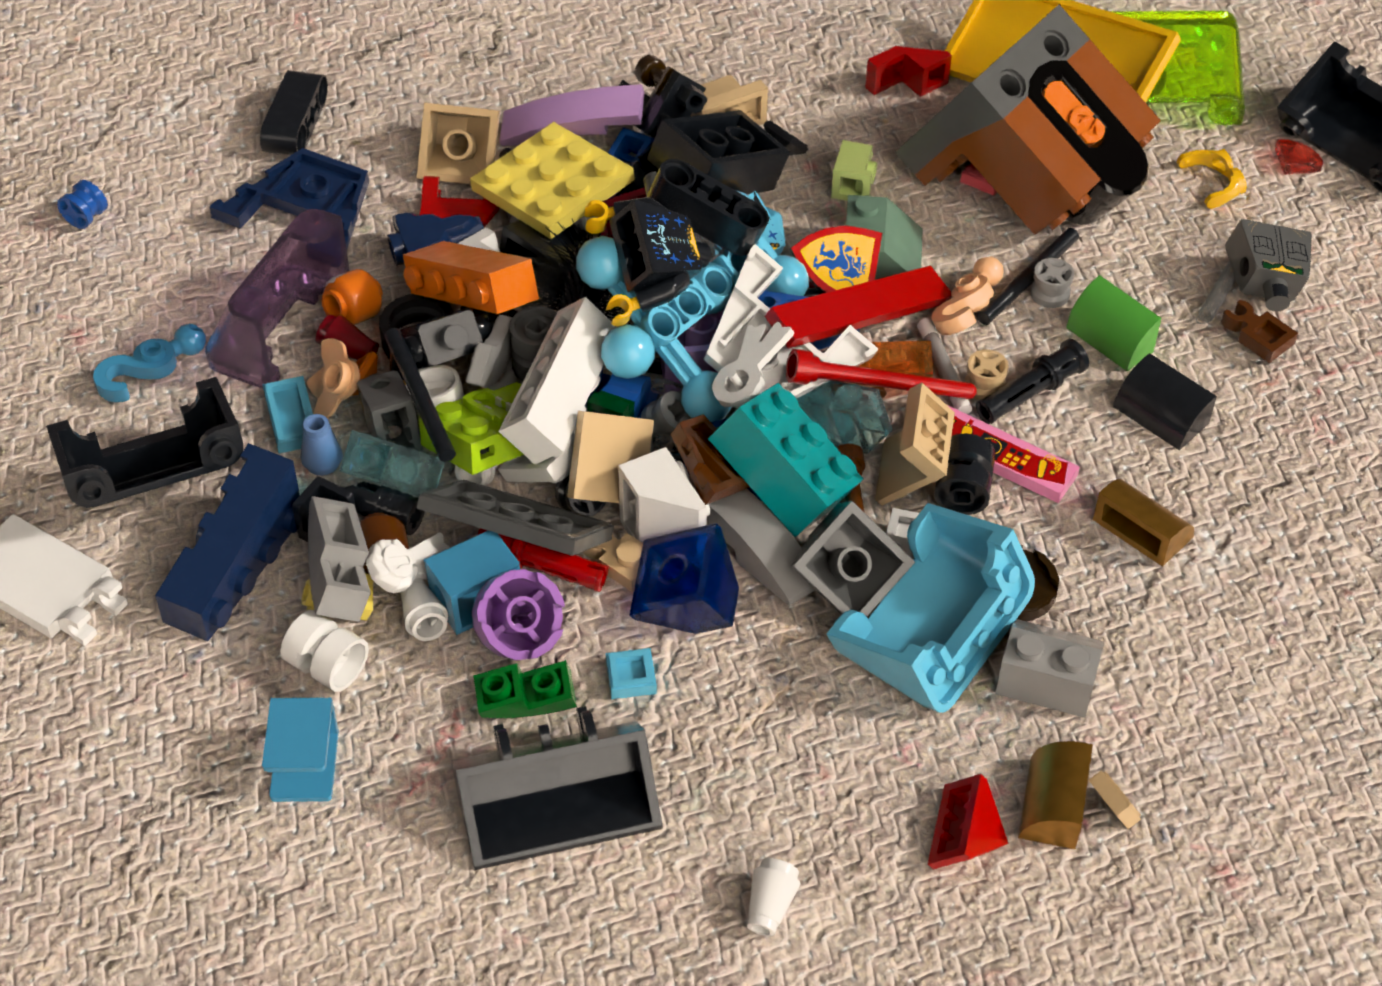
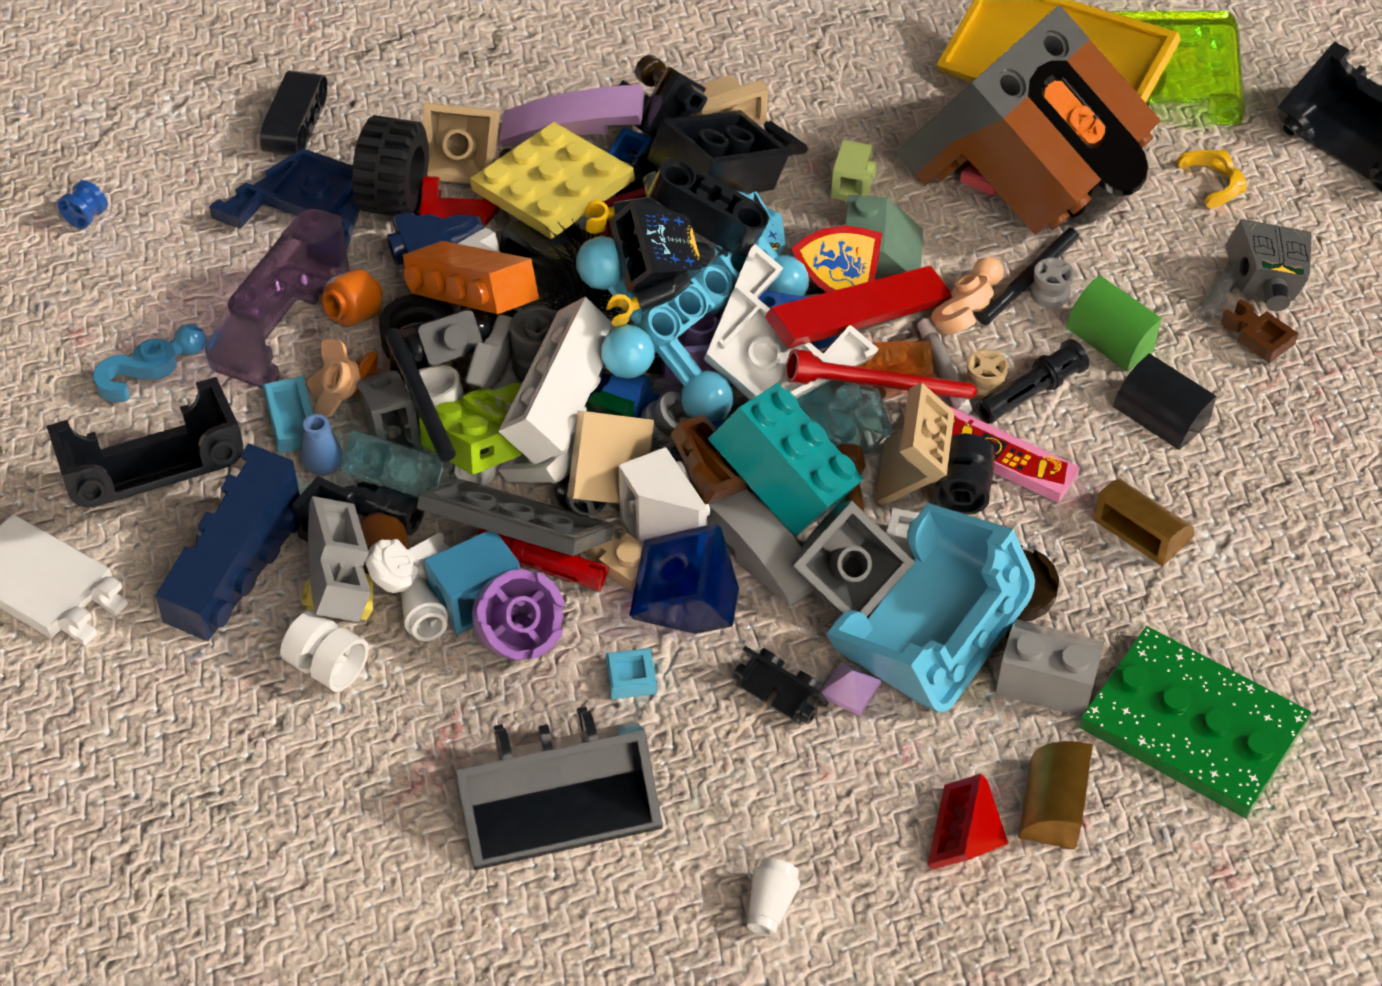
dark azure piece [262,698,339,802] -> none
dark red cone [315,314,379,360] -> none
green slope [473,660,577,718] -> none
white piece [712,322,794,409] -> none
red slope [865,46,952,97] -> none
tan tile [1089,770,1141,829] -> none
clear red tile [1275,139,1324,174] -> none
none -> black tyre [352,115,429,216]
none -> black hinge [732,646,829,725]
none -> lavender slope [821,661,882,716]
none -> green plate [1079,625,1311,819]

